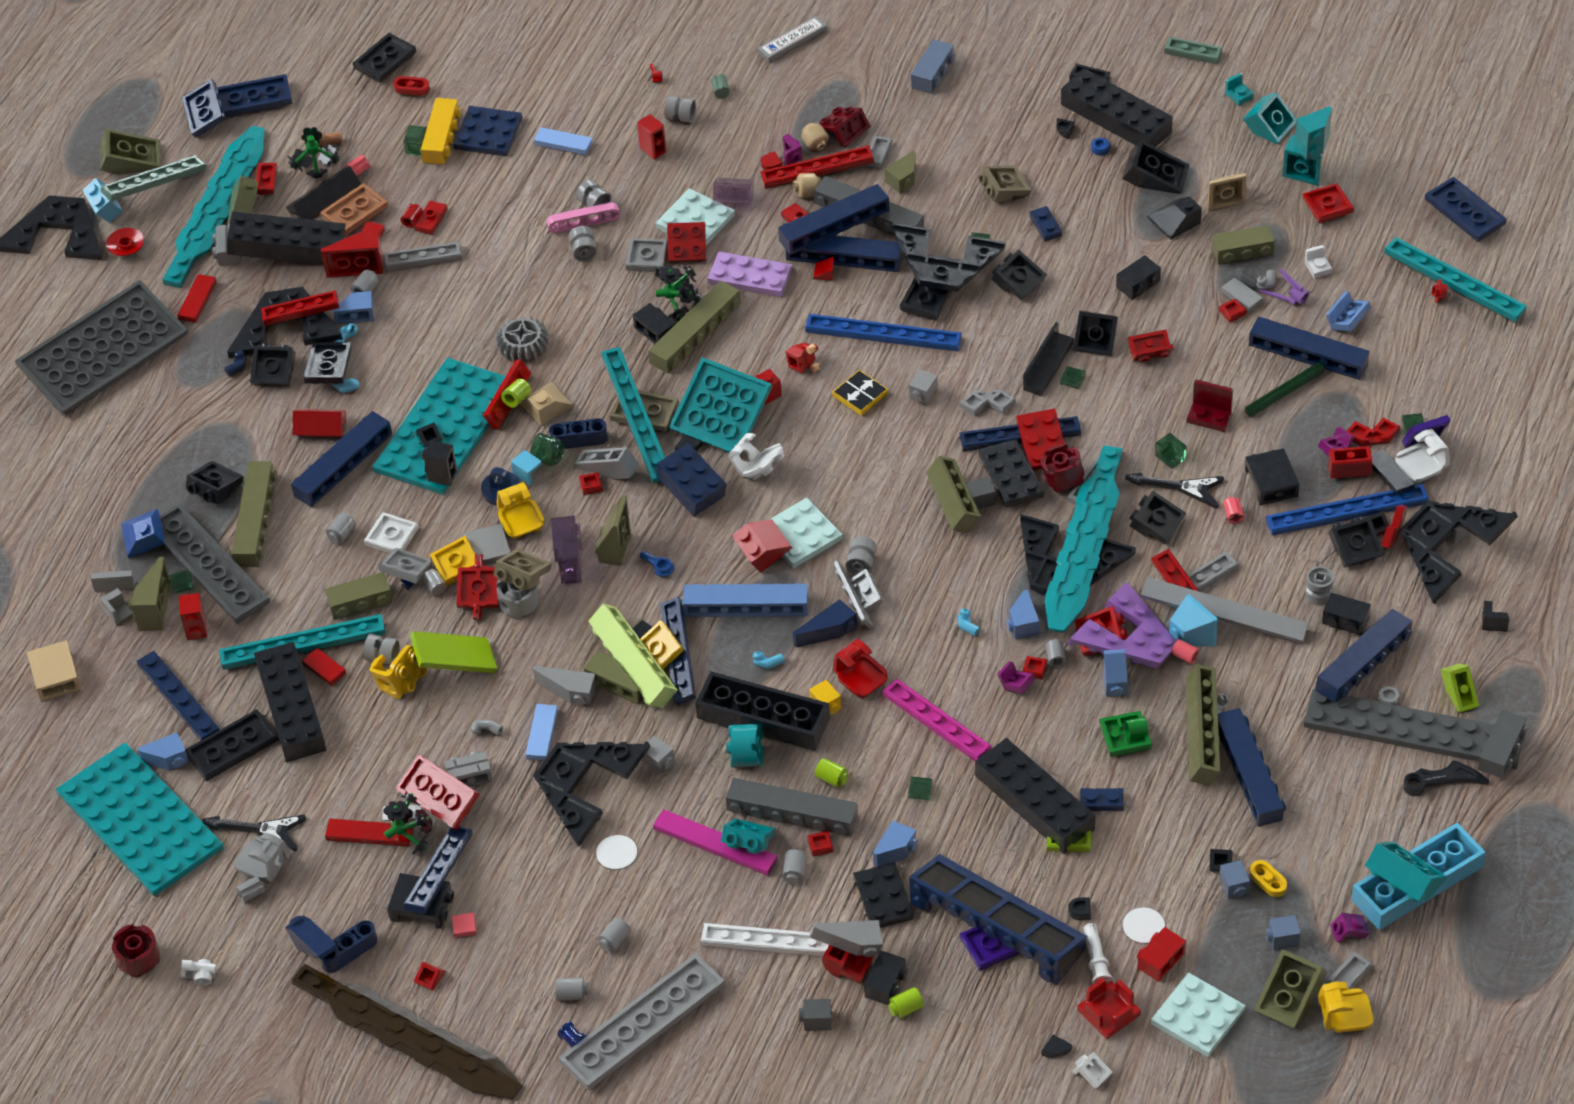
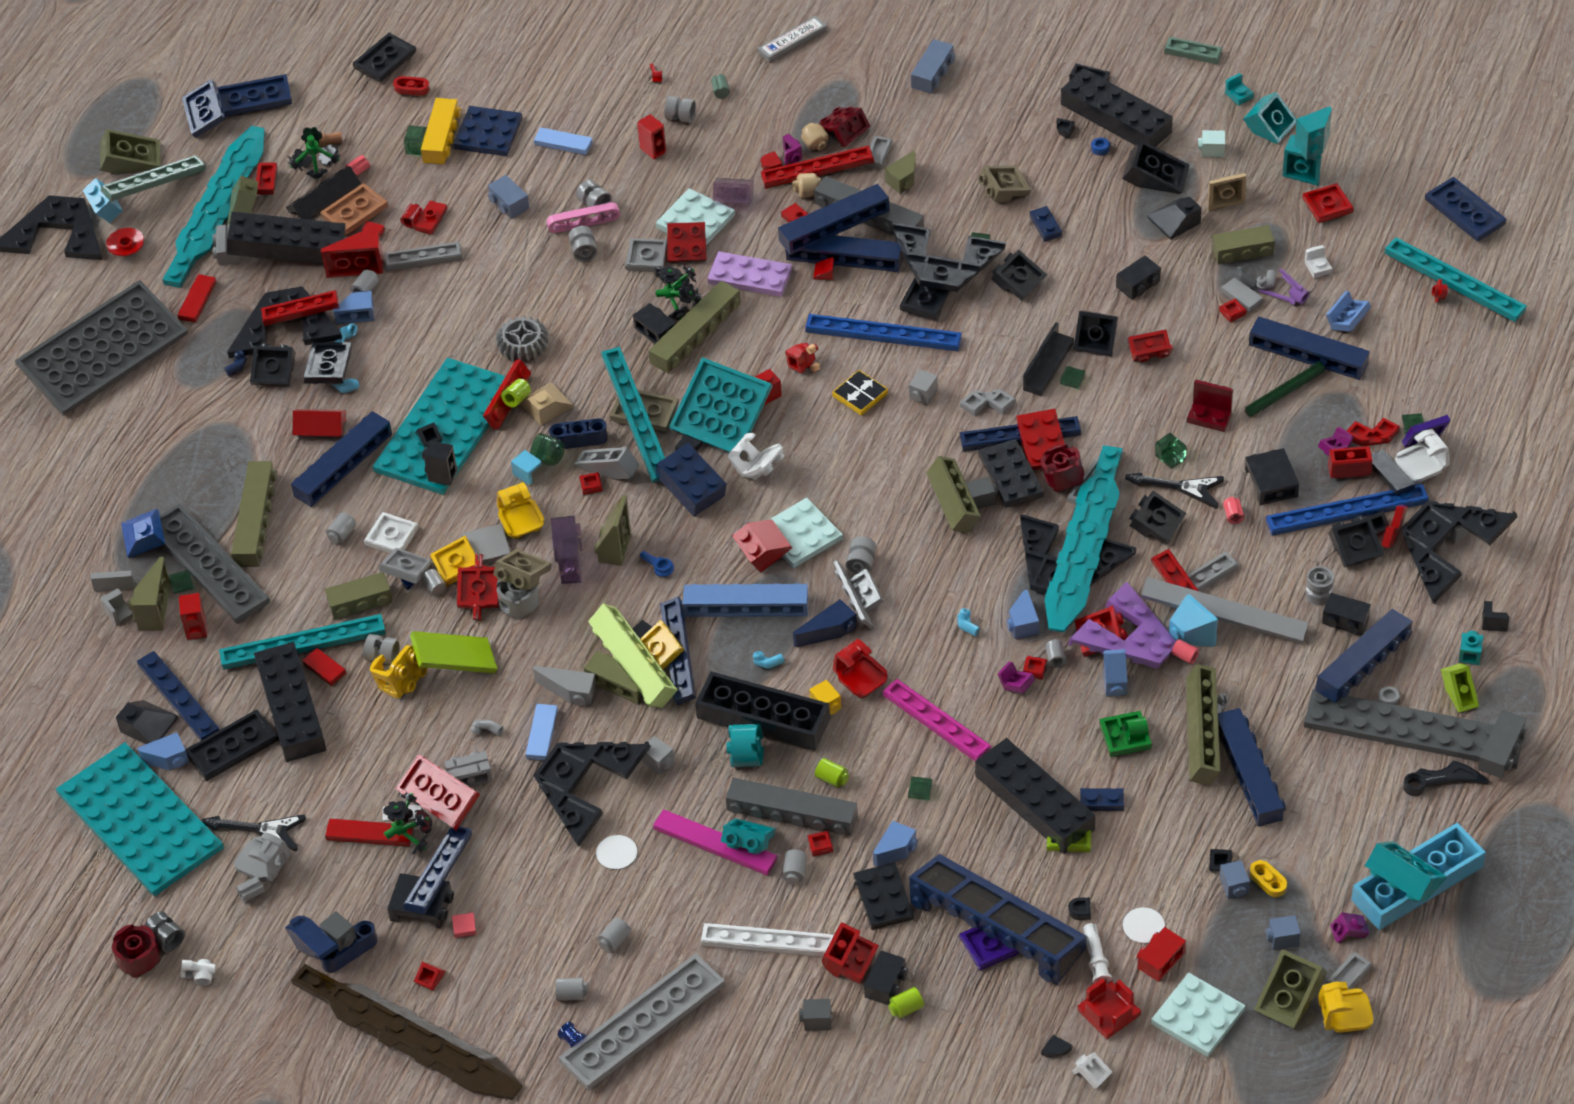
tan brick [27,640,81,701] -> none
black plate [186,461,243,504] -> none
dark blue tile [481,467,520,505] -> none
light grey slope [810,920,883,957] -> none
none -> black slope [116,700,178,744]
none -> dark grey wheel [145,911,185,952]
none -> dark grey brick [319,911,356,951]
none -> sand blue brick [488,175,529,219]
none -> light aqua brick [1198,130,1225,157]
none -> teal brick [1458,631,1484,665]

